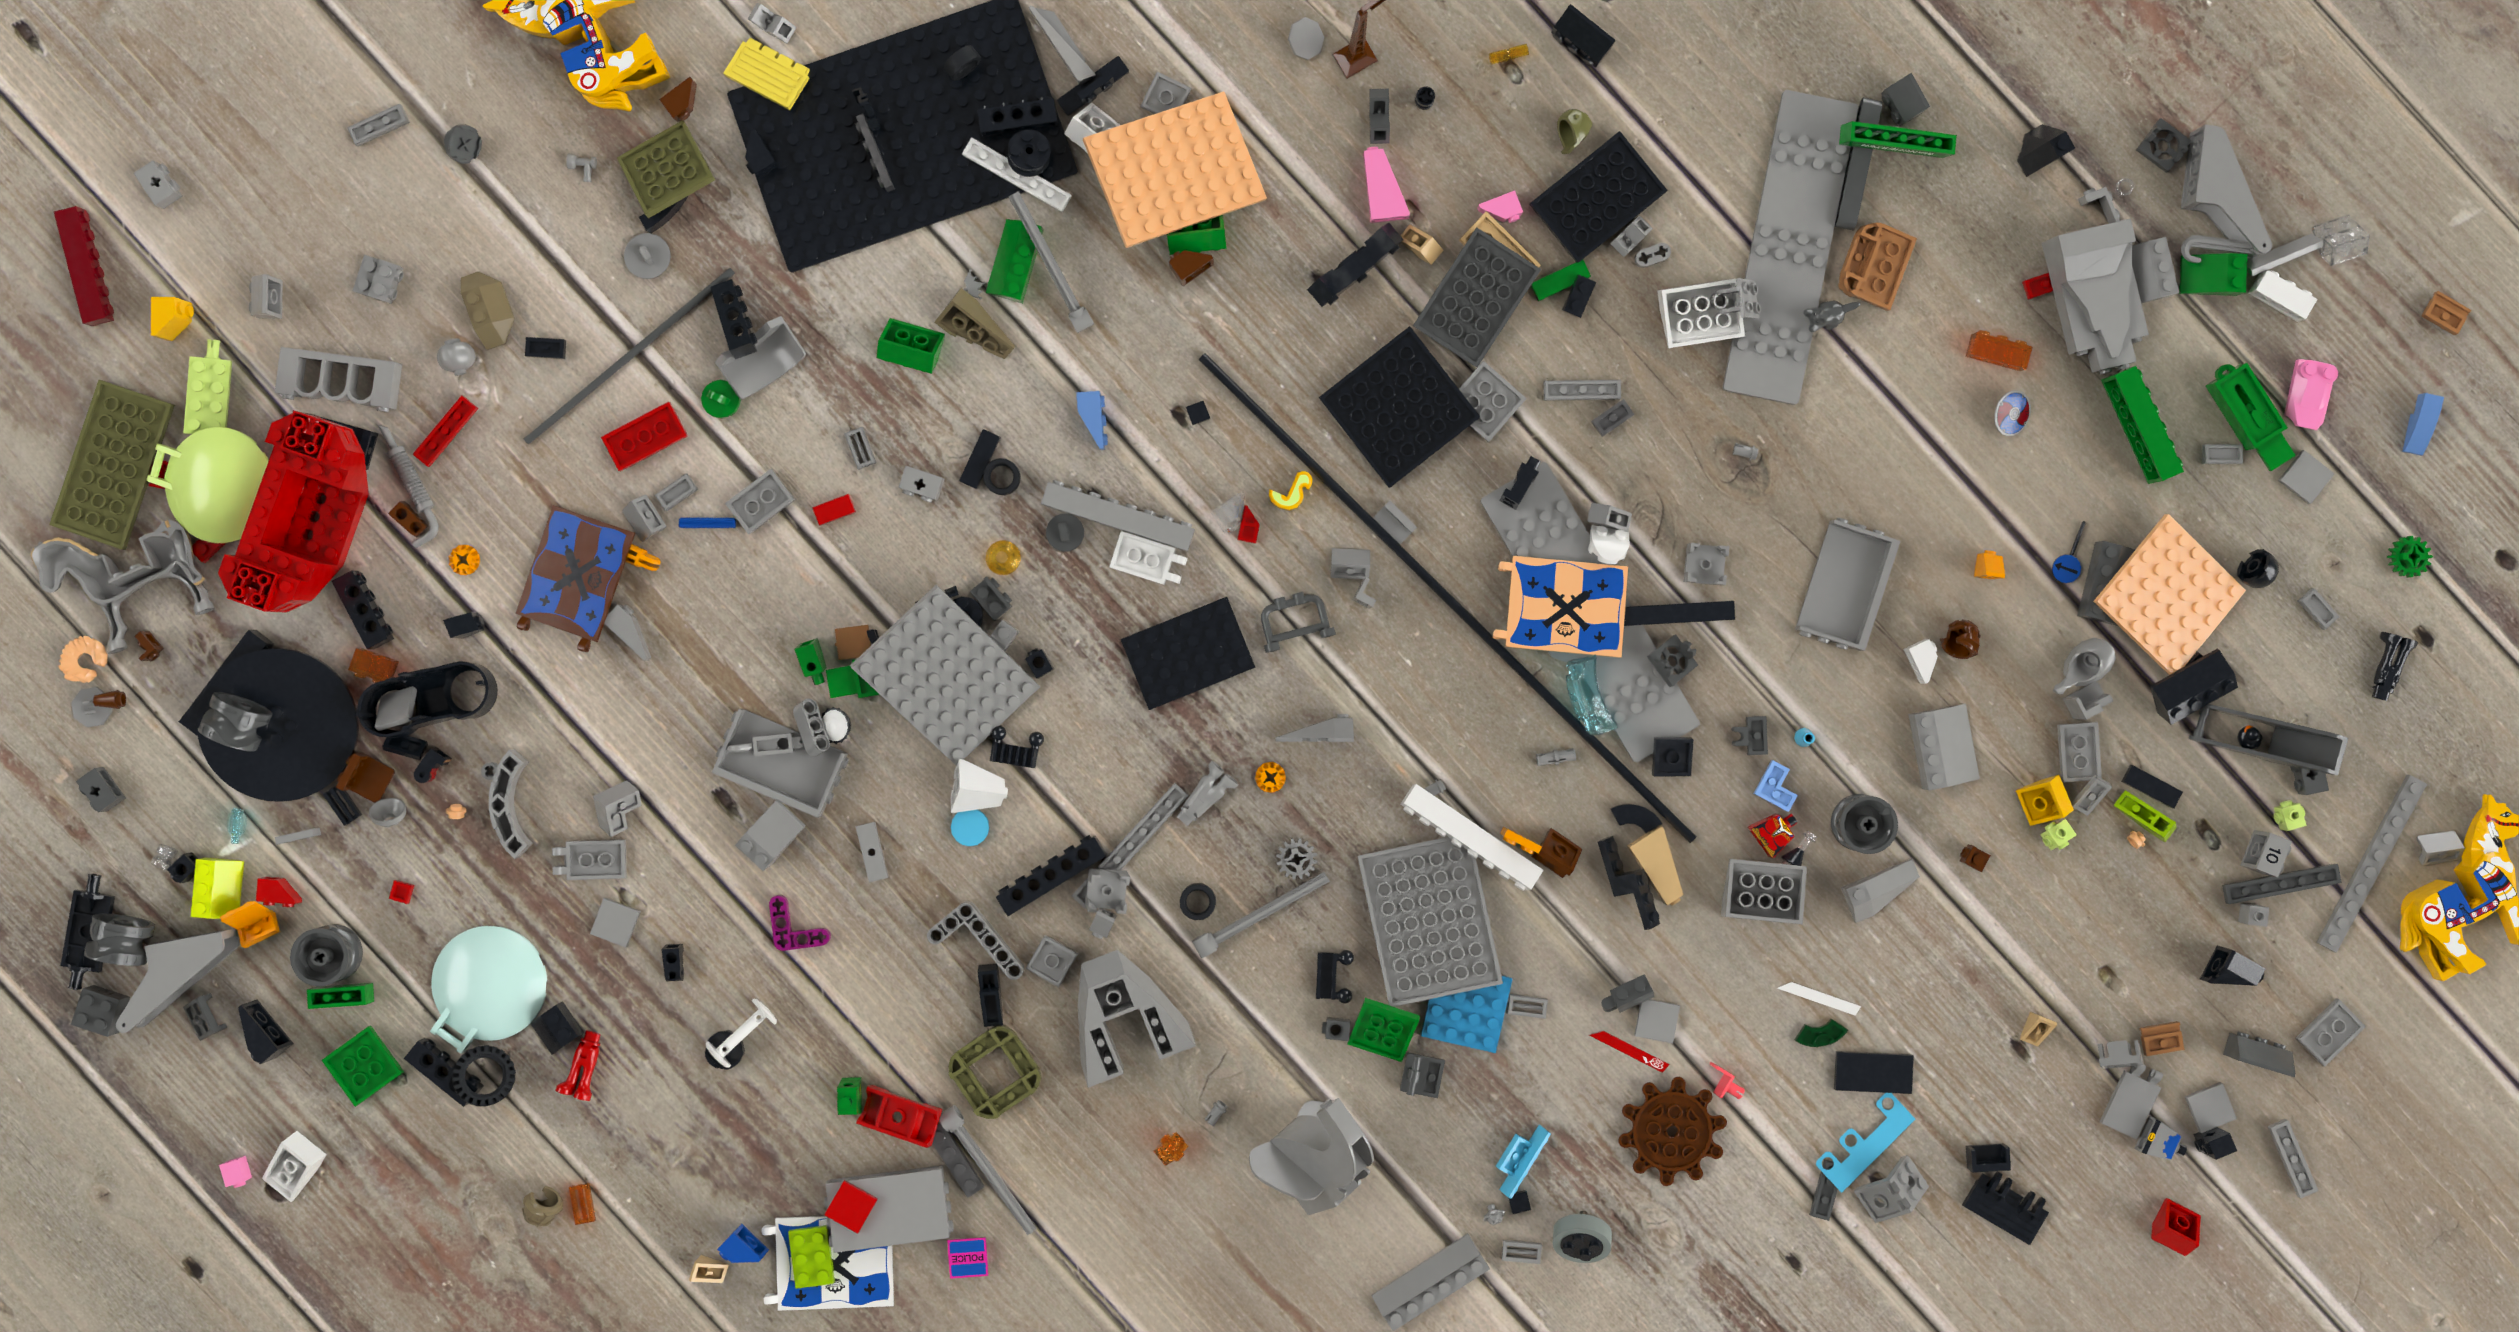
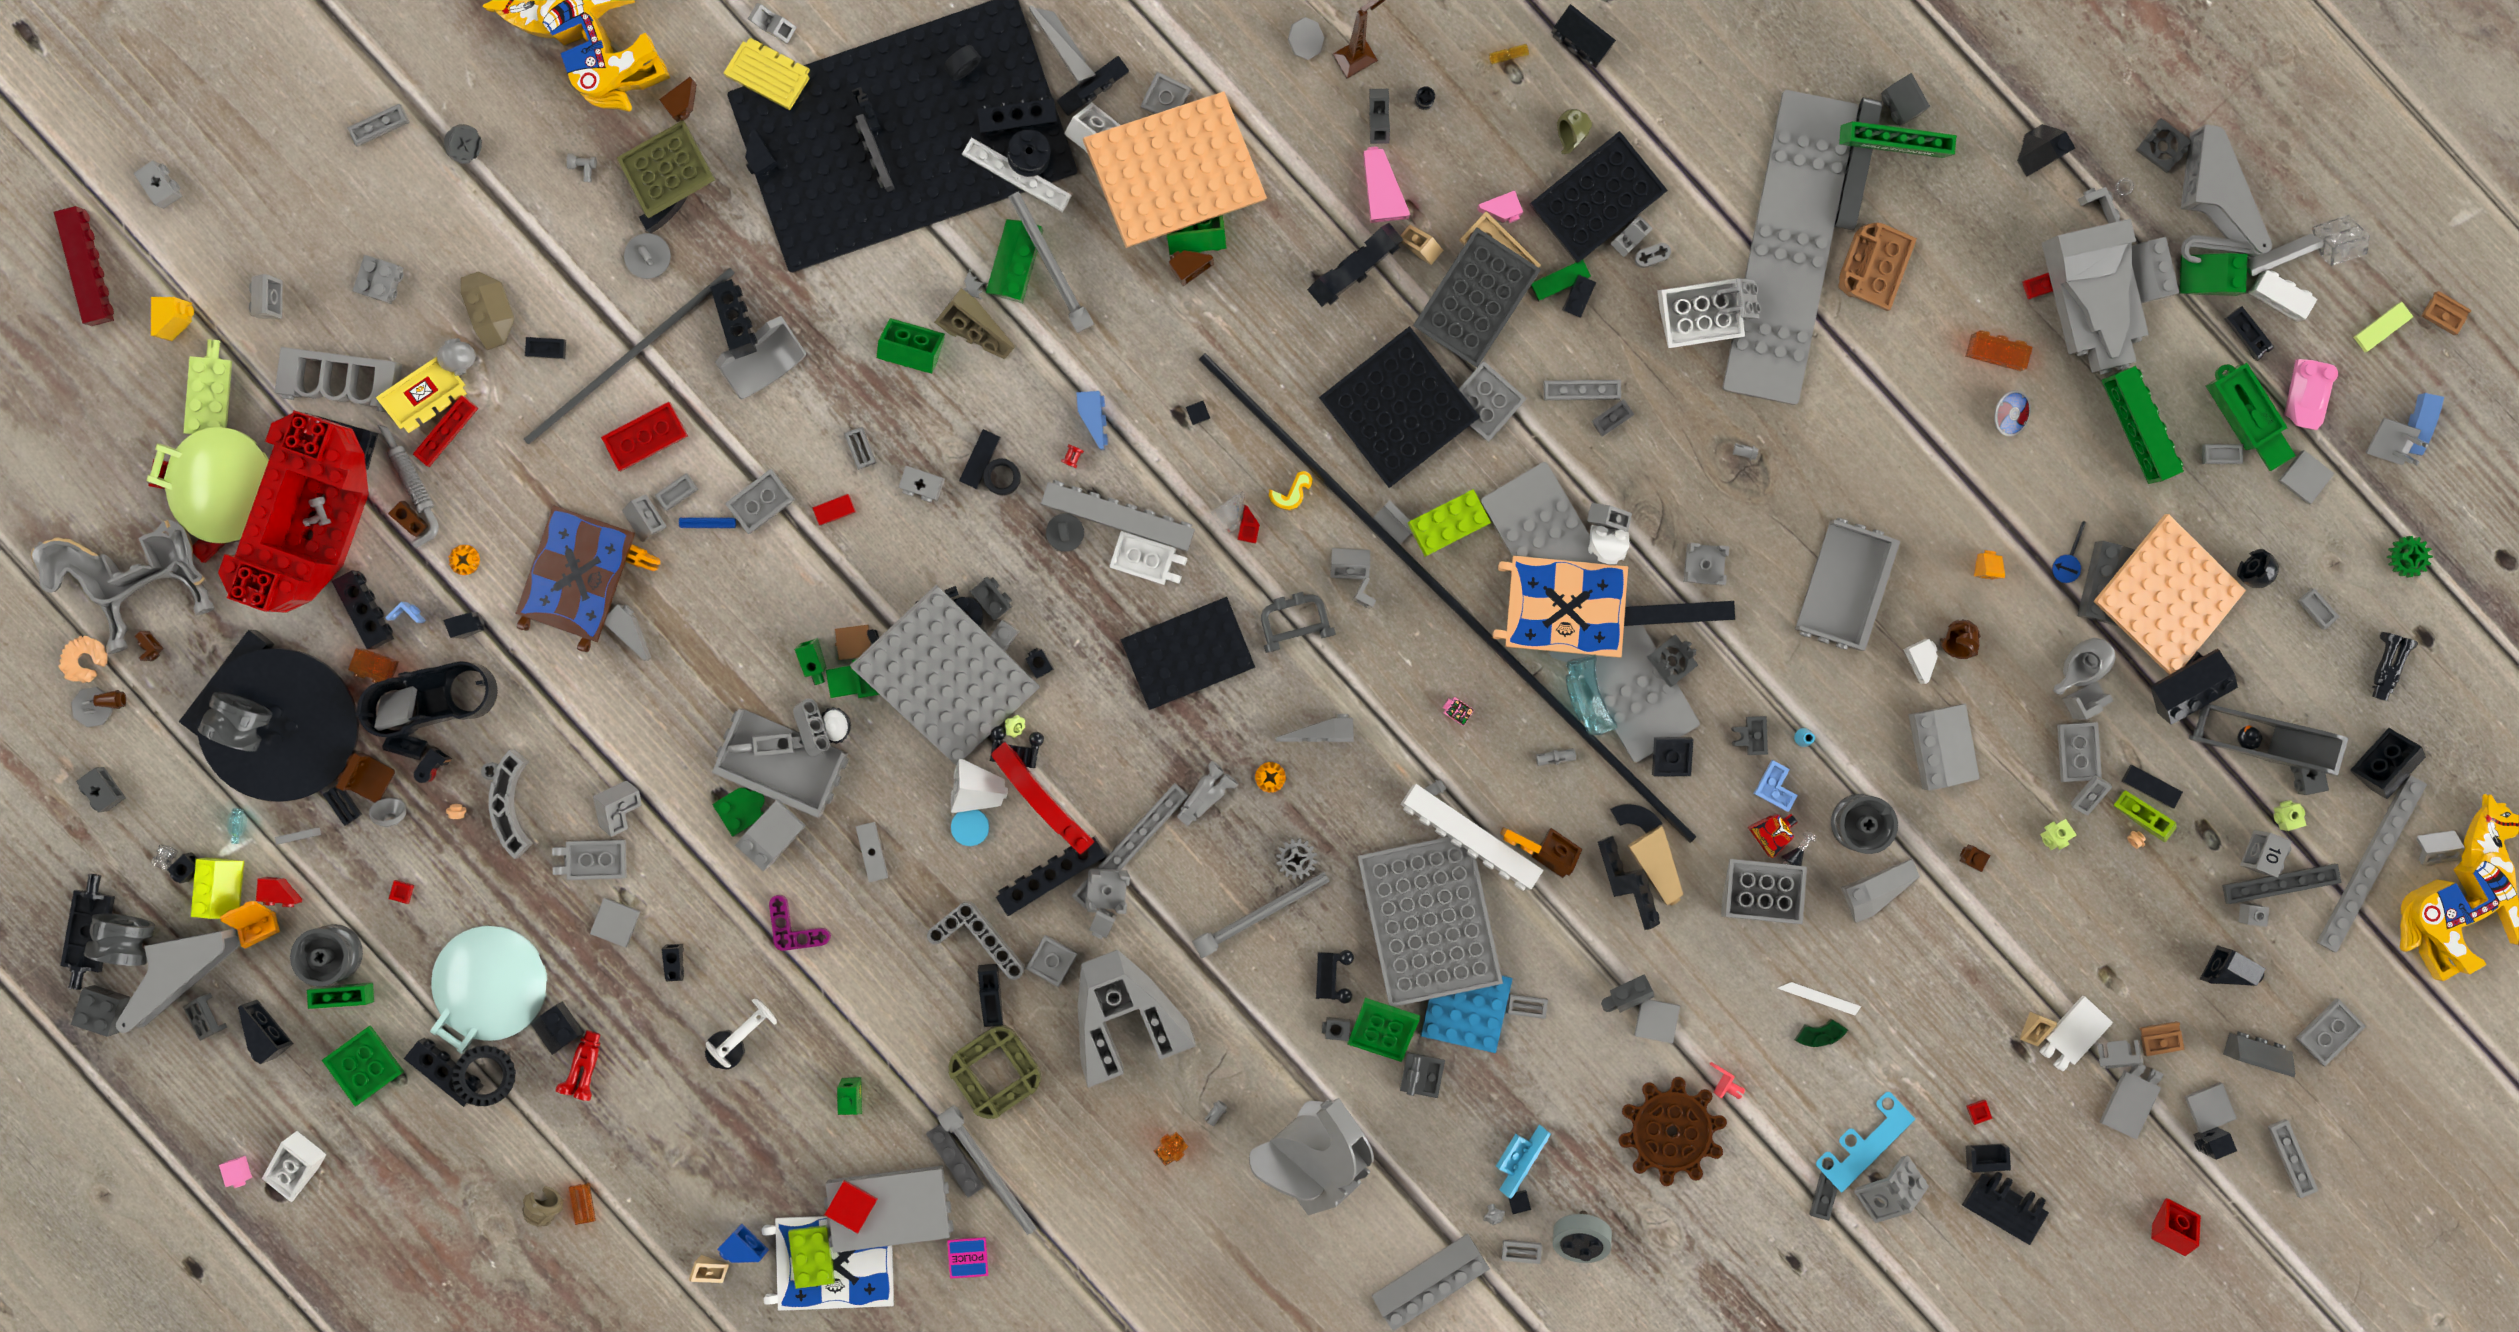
olive plate [49,380,175,550] -> none
green tile [701,380,741,419] -> none
red piece [856,1085,942,1148] -> none
clear yellow piece [986,540,1021,575] -> none
black tyre [1180,883,1216,921] -> none
black hips [1499,456,1541,510] -> none
red sticker [1589,1031,1670,1073] -> none
dark grey animal [1804,300,1861,332] -> none
black tile [1834,1051,1914,1094] -> none
yellow slope [2016,775,2074,826] -> none
light grey torso [2134,1116,2187,1160] -> none
none -> light grey piece [303,496,331,526]
none -> light yellow hinge [376,357,467,433]
none -> light blue bracket [385,602,426,623]
none -> green plate [712,787,765,837]
none -> red arch [991,742,1094,855]
none -> yellowish green piece [1005,715,1025,738]
none -> red bush [1061,444,1084,469]
none -> lime plate [1408,489,1491,557]
none -> brick [1443,697,1474,726]
none -> red tile [1966,1099,1993,1125]
none -> white tile [2039,996,2113,1071]
none -> black plate [2224,306,2274,361]
none -> black slope [2350,728,2426,799]
none -> yellowish green tile [2353,302,2413,352]
none -> light grey plate [2366,418,2429,466]

